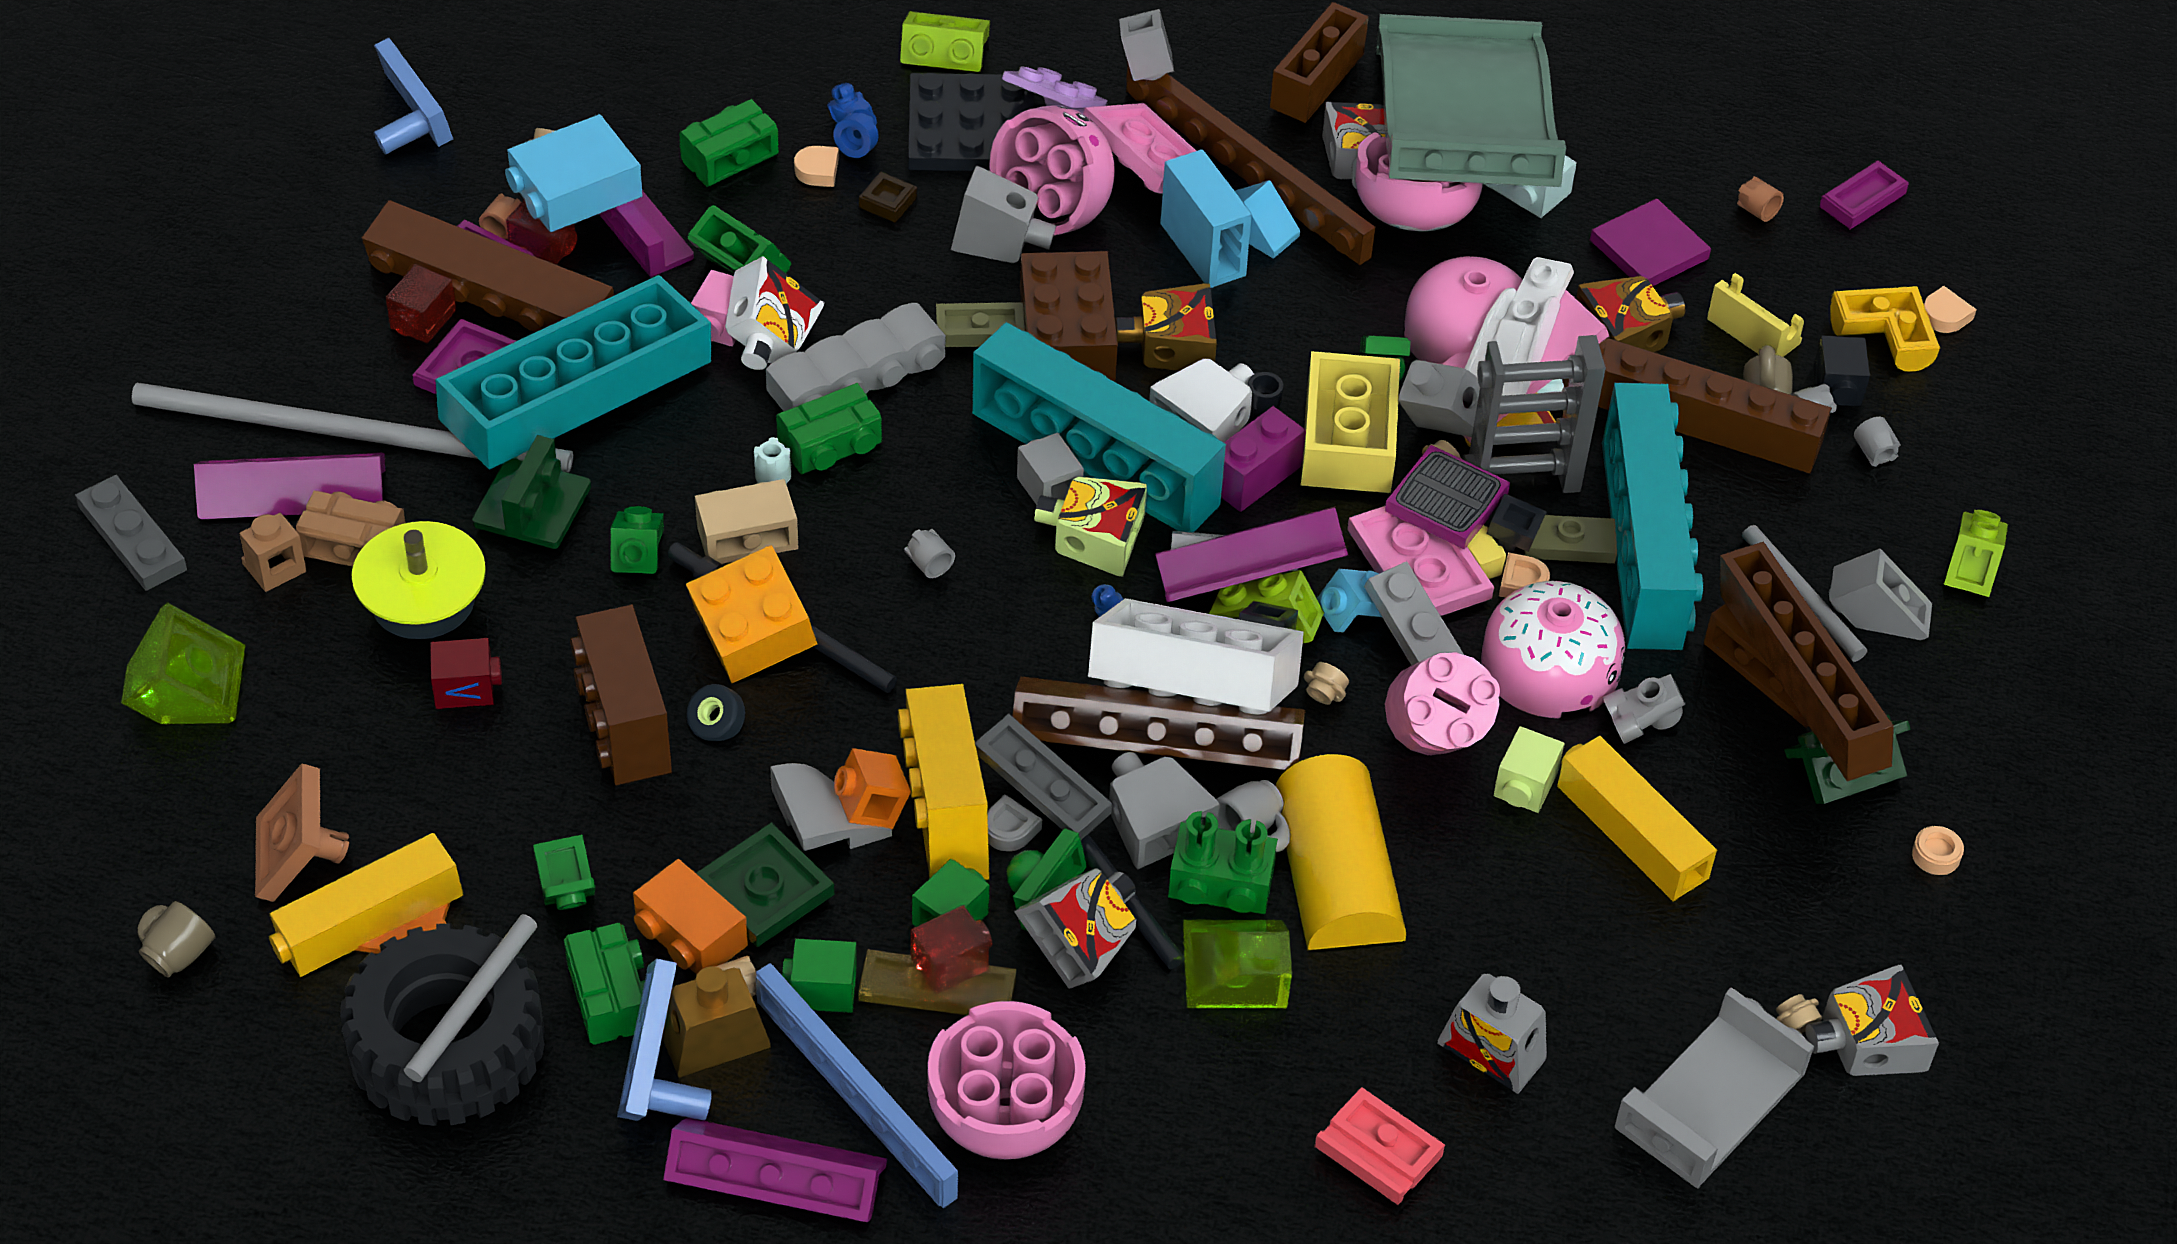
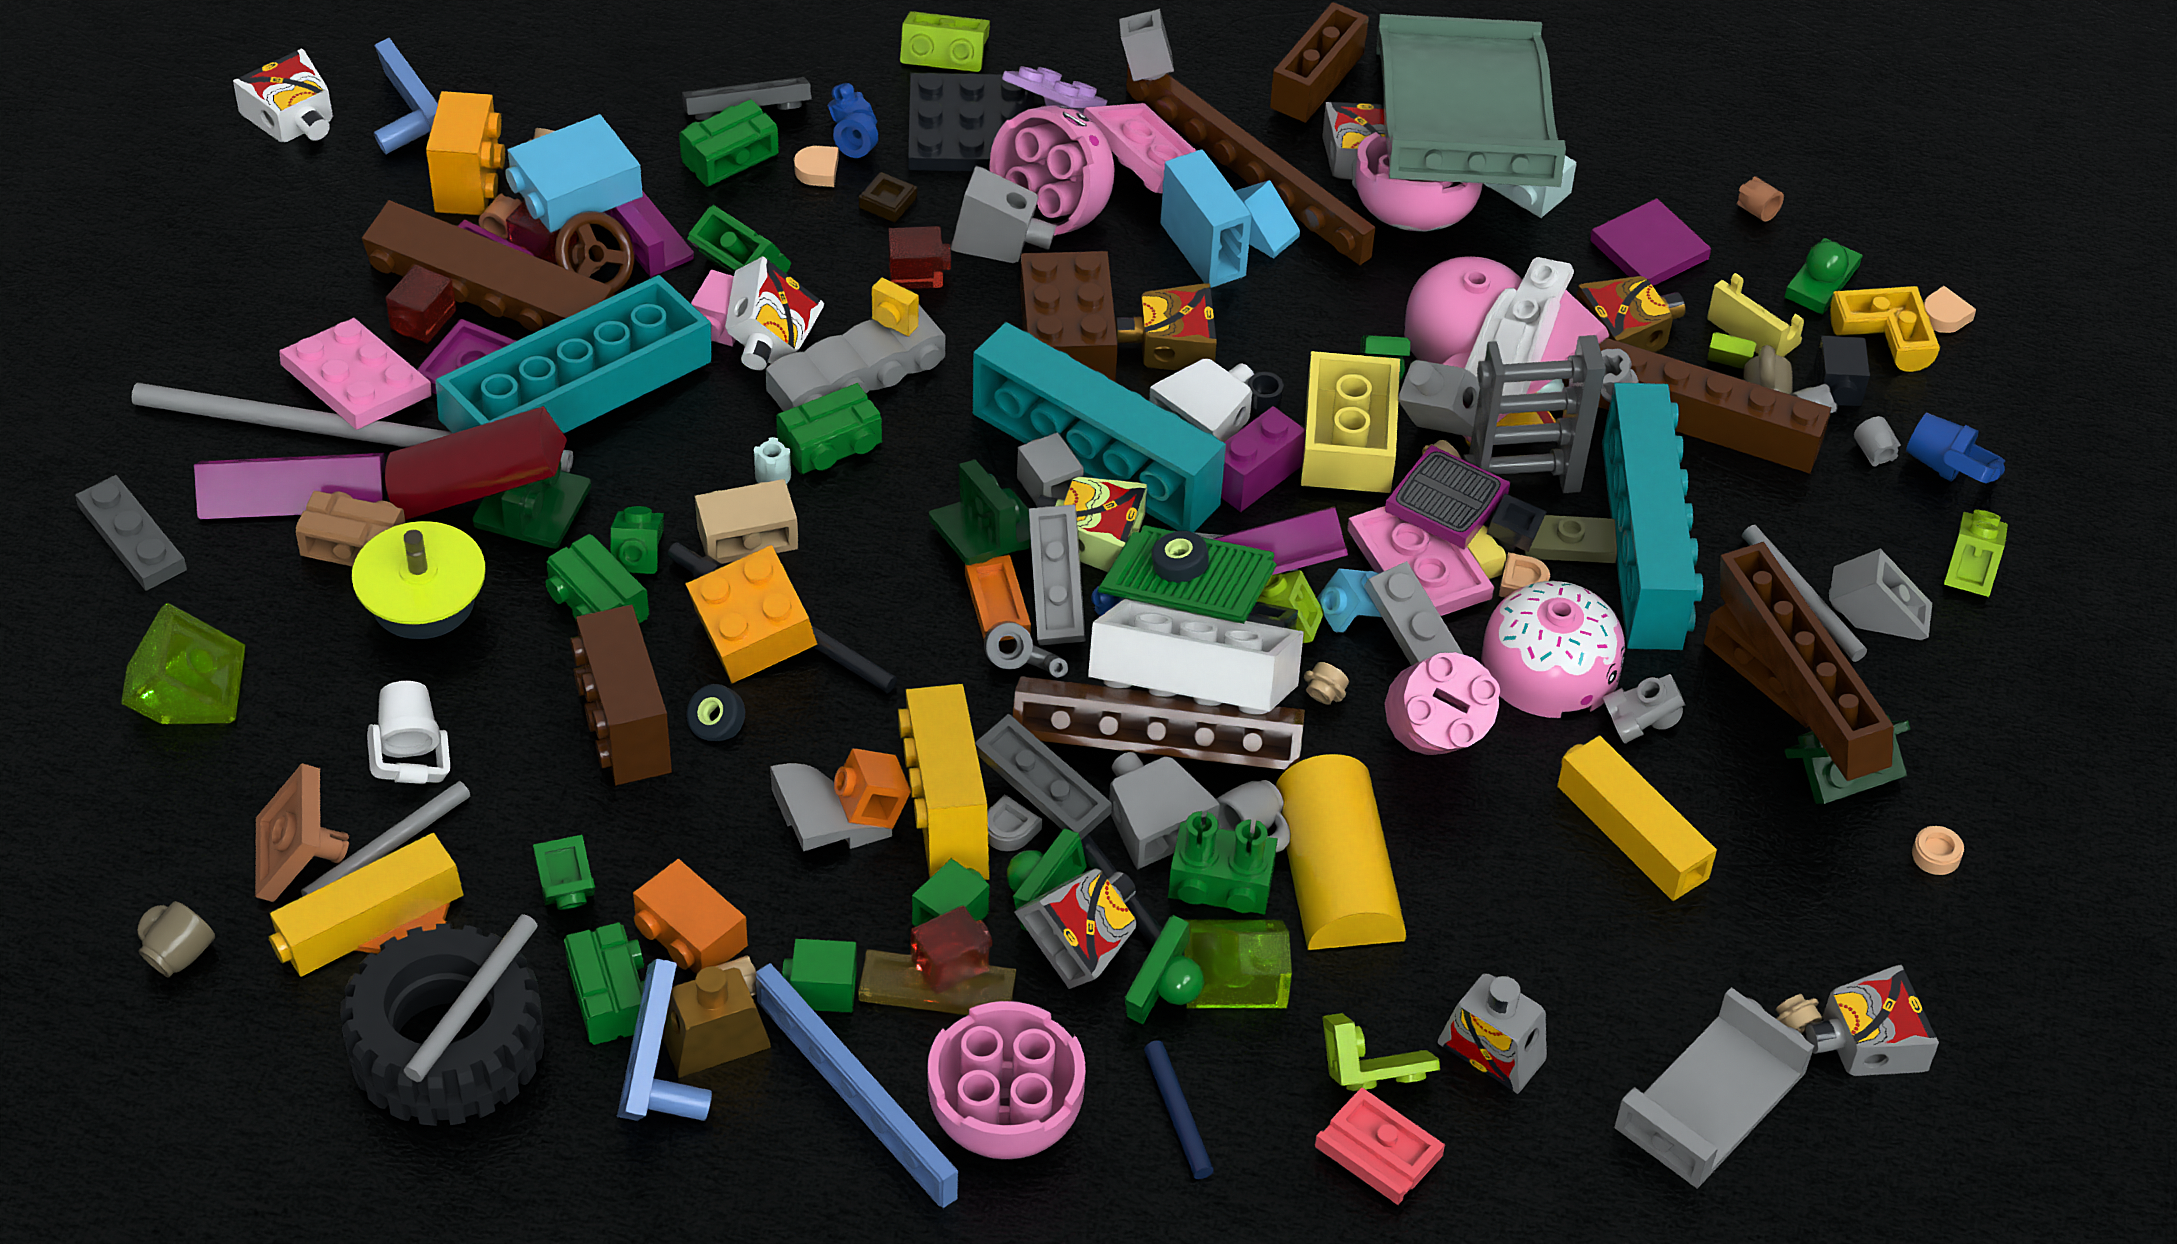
medium nougat brick [239,512,307,592] -> none
dark red brick [431,638,502,709] -> none
magenta panel [663,1118,887,1222] -> none
dark green plate [696,822,834,948] -> none
light grey hose [904,529,955,578] -> none
olive plate [936,302,1025,347] -> none
yellowish green brick [1494,726,1565,813] -> none
magenta tile [1819,161,1909,229] -> none
none -> white torso [233,49,333,142]
none -> bright pink plate [279,318,432,430]
none -> light grey bar [301,781,470,896]
none -> white piece [367,681,450,784]
none -> dark red brick [385,406,567,520]
none -> light orange brick [426,91,505,215]
none -> green brick [545,534,649,624]
none -> reddish brown piece [555,211,634,293]
none -> dark grey plate [682,77,812,120]
none -> yellow plate [872,278,919,337]
none -> clear red brick [889,226,951,289]
none -> dark green bracket [929,459,1031,565]
none -> orange tile [965,555,1031,641]
none -> plate [984,621,1068,677]
none -> light grey plate [1029,504,1086,646]
none -> green window [1098,525,1277,624]
none -> green tile [1125,915,1205,1024]
none -> dark blue bar [1144,1041,1214,1179]
none -> black wheel [1151,531,1209,583]
none -> lime bracket [1322,1013,1440,1091]
none -> light grey bush [1601,348,1639,402]
none -> lime tile [1707,332,1756,369]
none -> green tile [1785,238,1862,315]
none -> blue piece [1906,413,2005,483]

